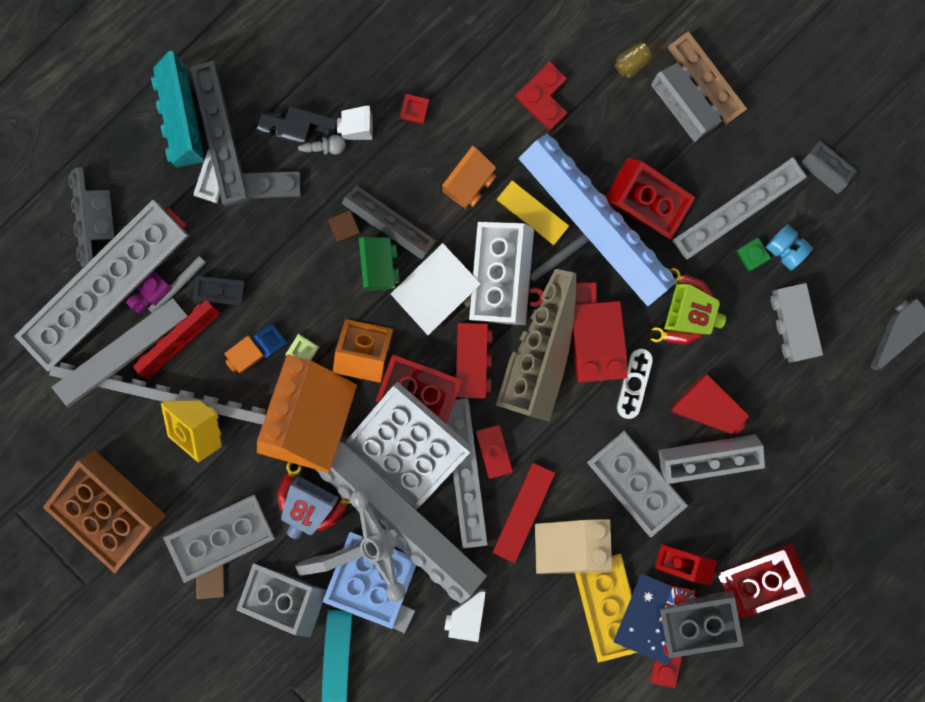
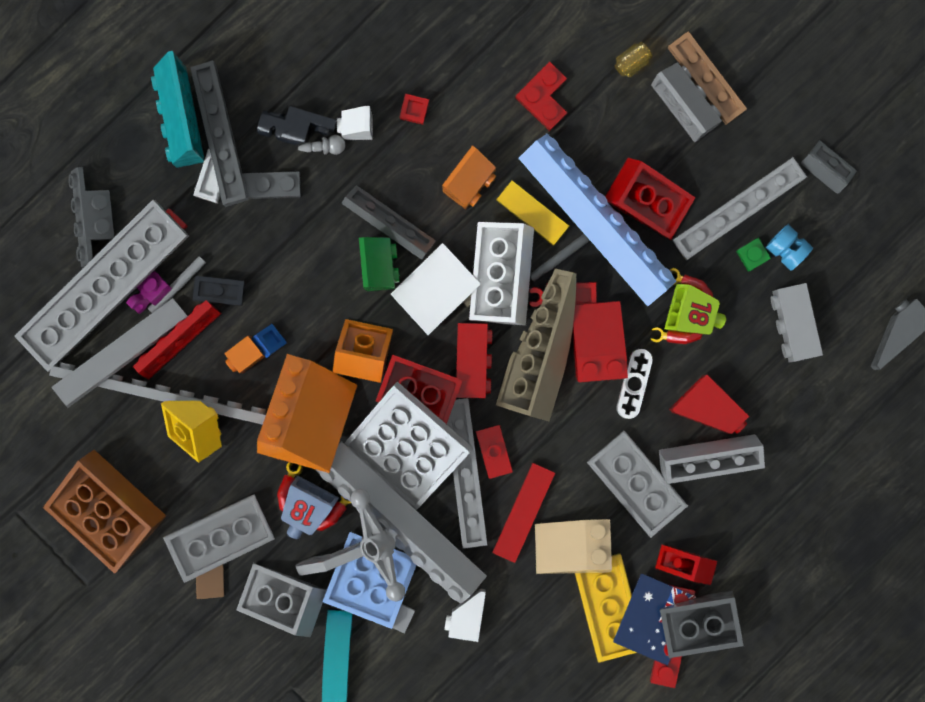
yellowish green tile [285,334,320,361] -> none
reddish brown tile [328,210,360,243] -> none
red slope [718,543,812,619] -> none

